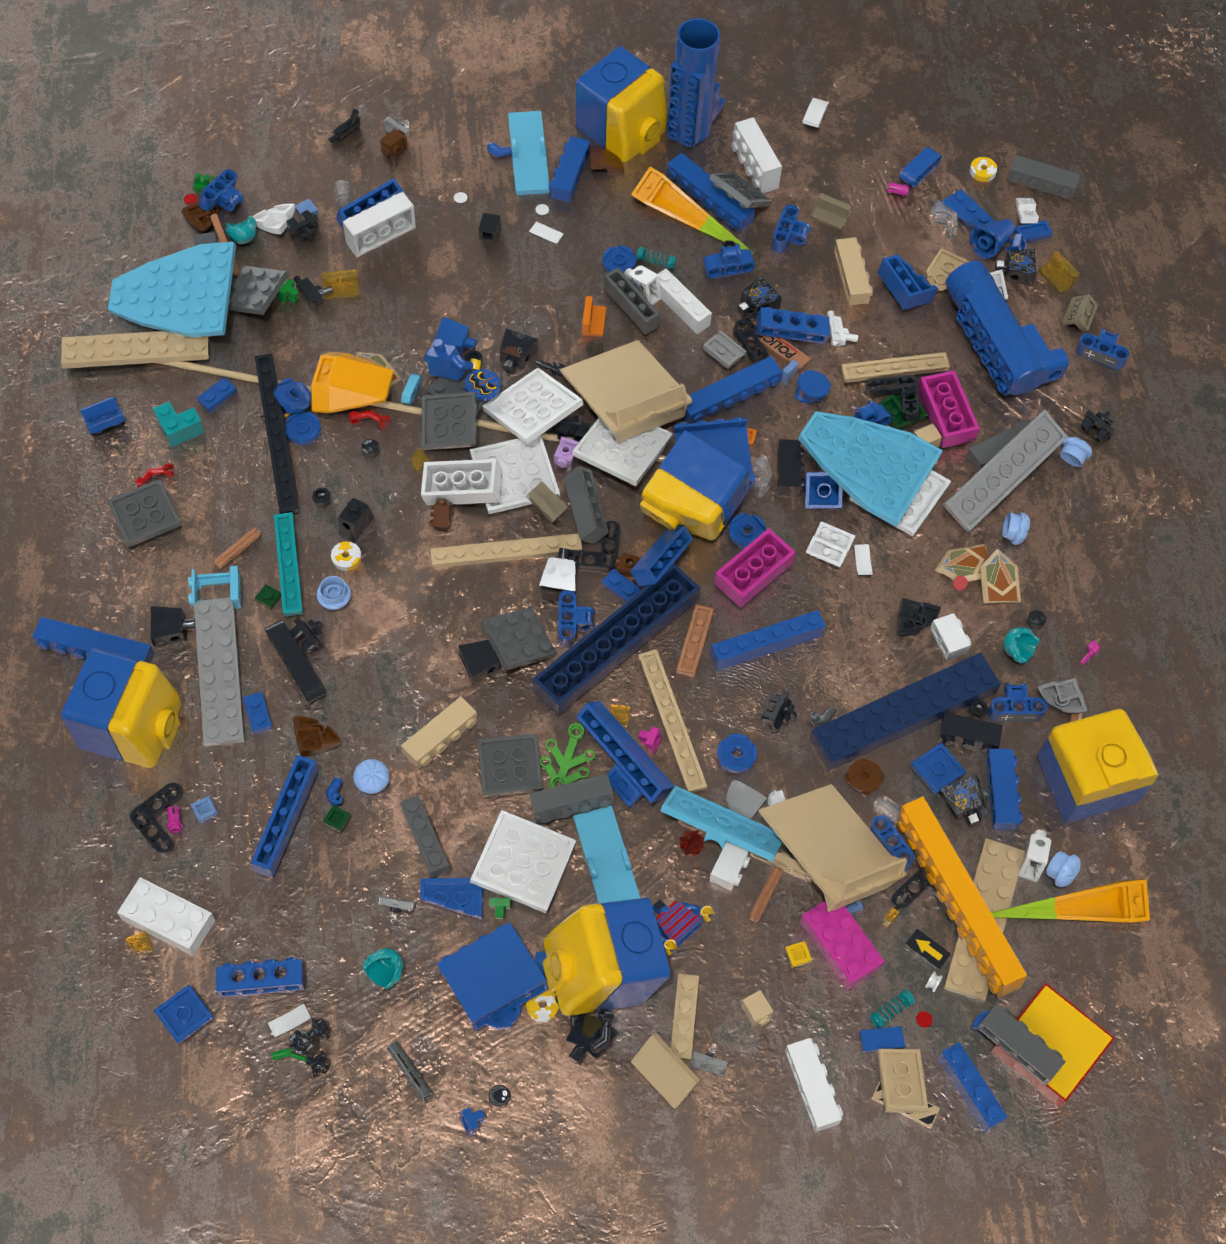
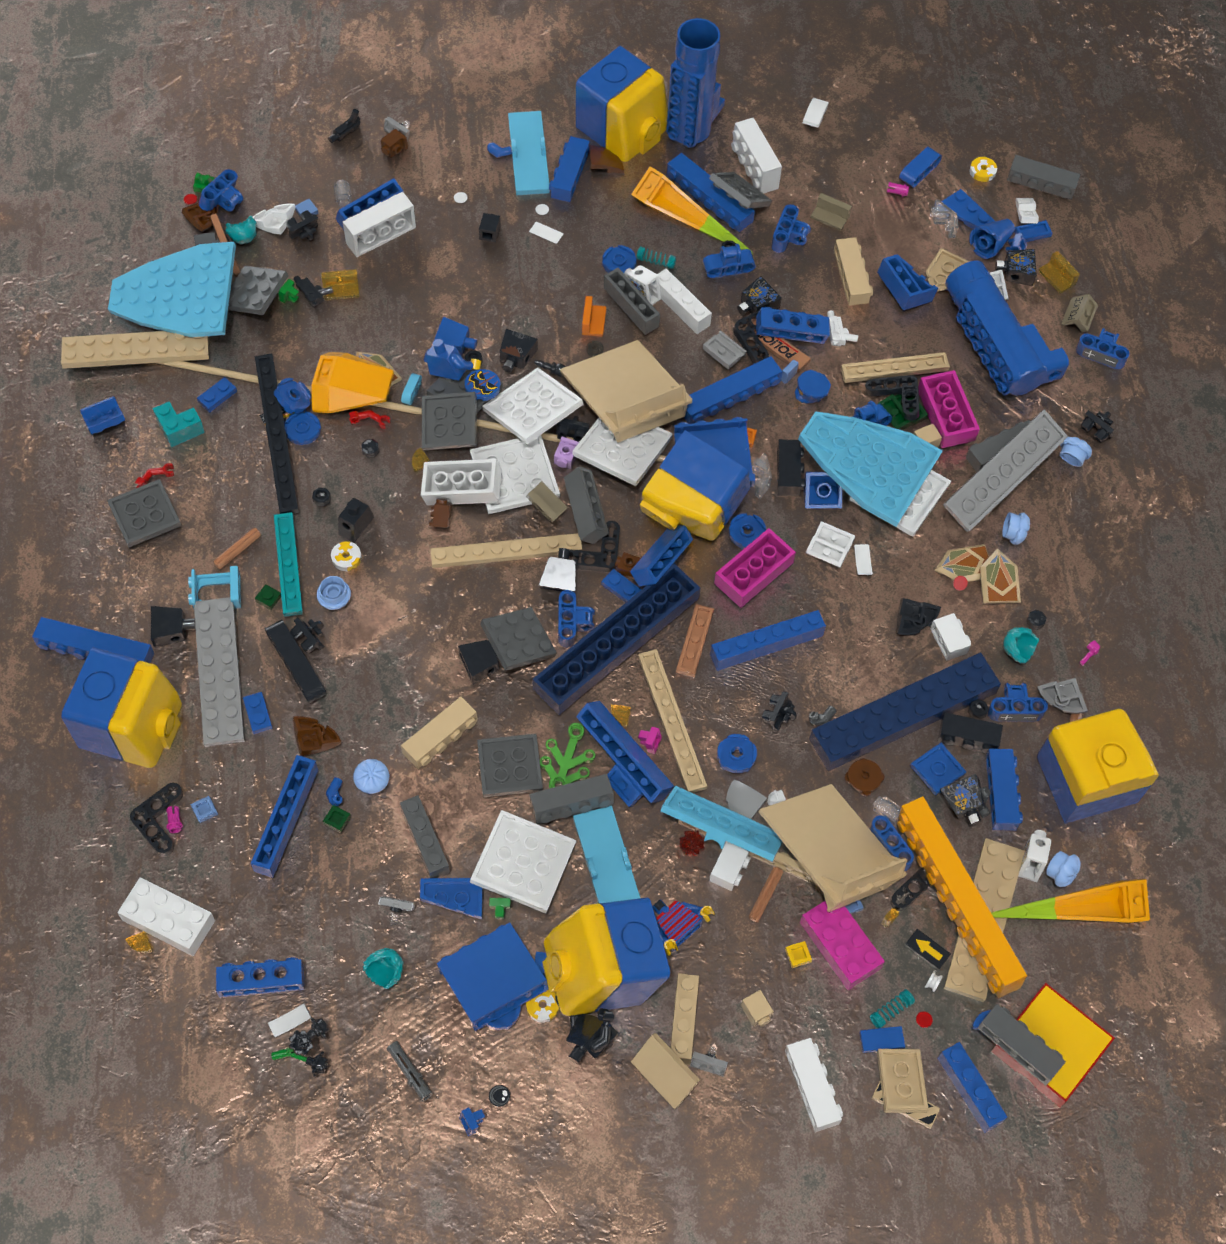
blue plate [153,984,214,1045] -> none

